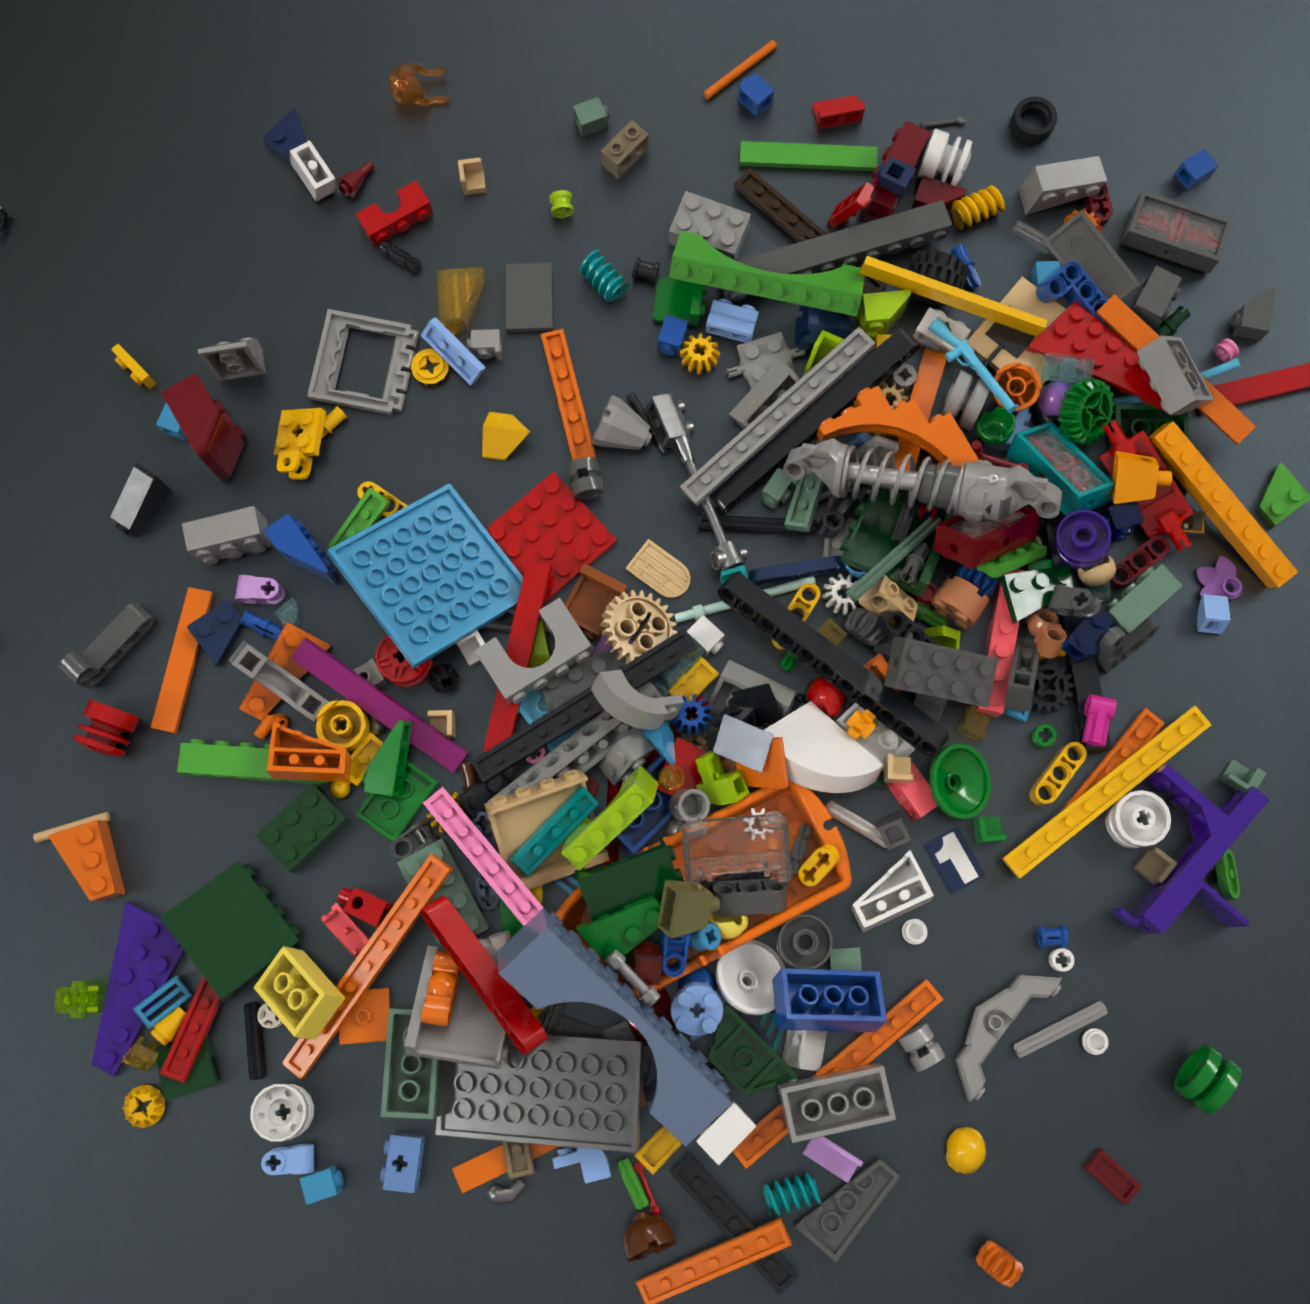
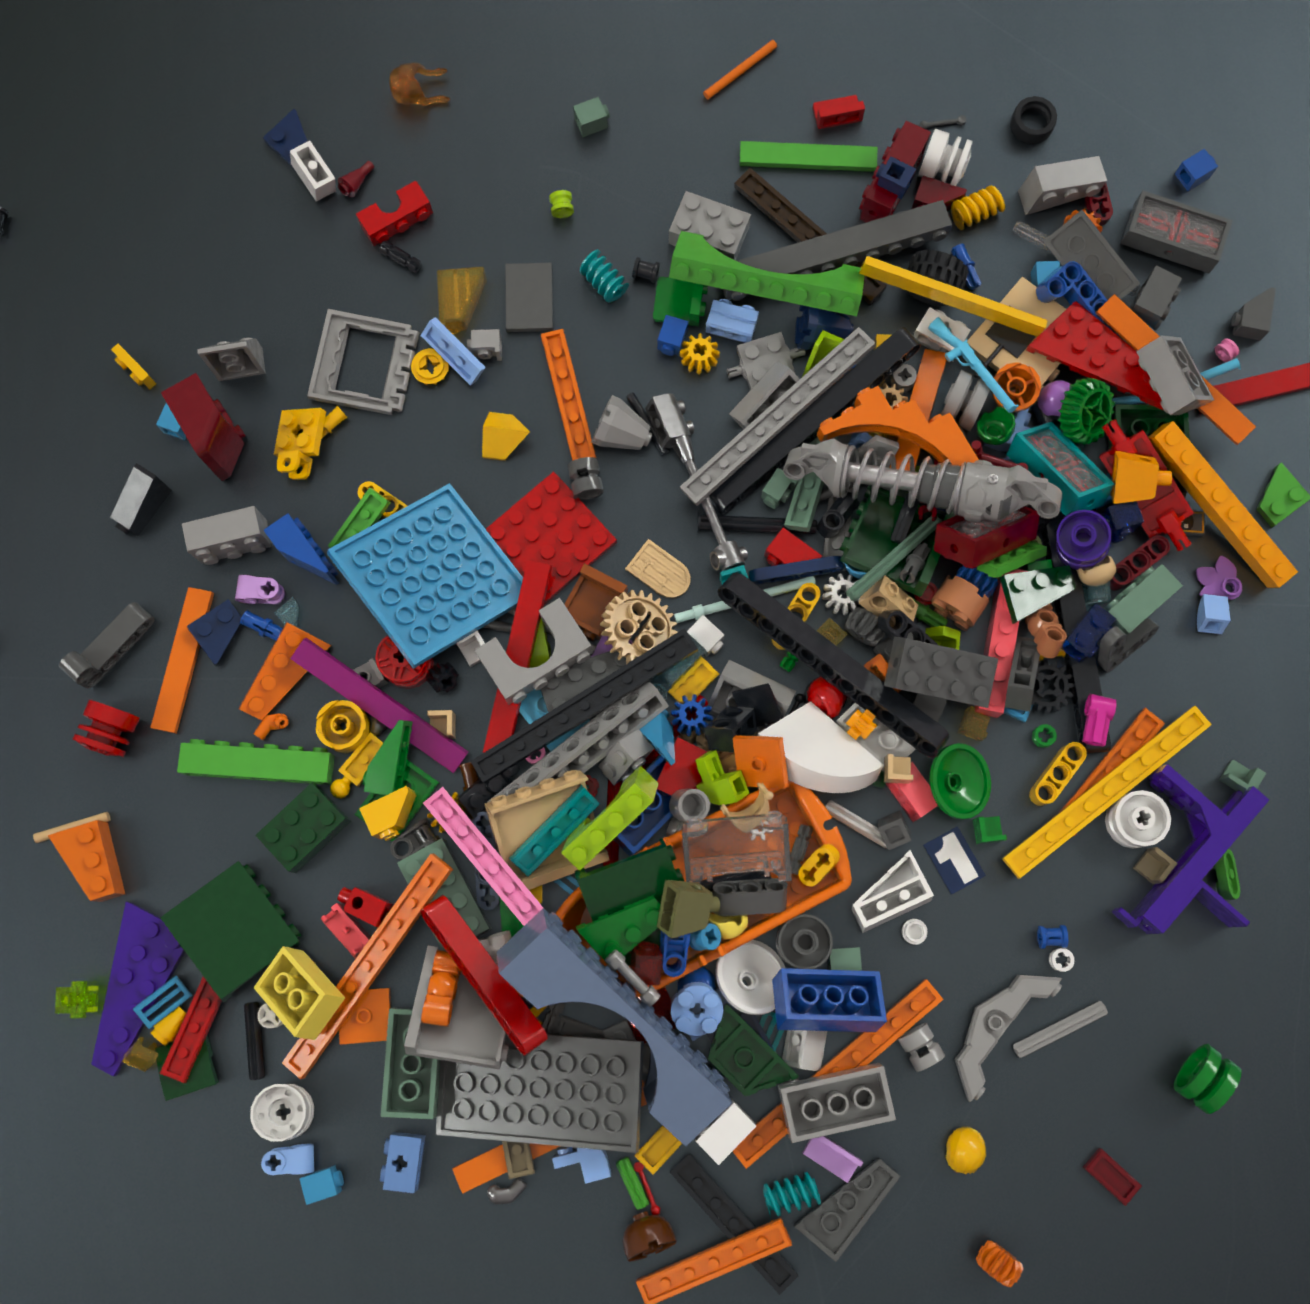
yellow gear [122,1085,165,1128] -> none
light grey arch [228,641,329,722] -> none
orange wedge [267,722,352,782] -> none
tan panel [458,158,487,195] -> none
light grey arch [591,669,685,730] -> none
dark tan brick [601,120,649,179] -> none
clear yellow tile [659,764,685,791] -> none
sticker [713,714,774,773] -> none
blue brick [738,73,774,117] -> none
red plate [827,182,874,228] -> none
lime slope [857,290,911,341] -> none
clear light blue brick [1041,352,1095,384] -> none
dark grey piece [1048,585,1101,618] -> none
white plate [1082,1028,1108,1055] -> none
dark green pin [1154,306,1190,336] -> none
none -> yellow slope [359,786,417,841]
none -> tan helmet [720,782,774,831]
none -> red slope [764,527,822,566]

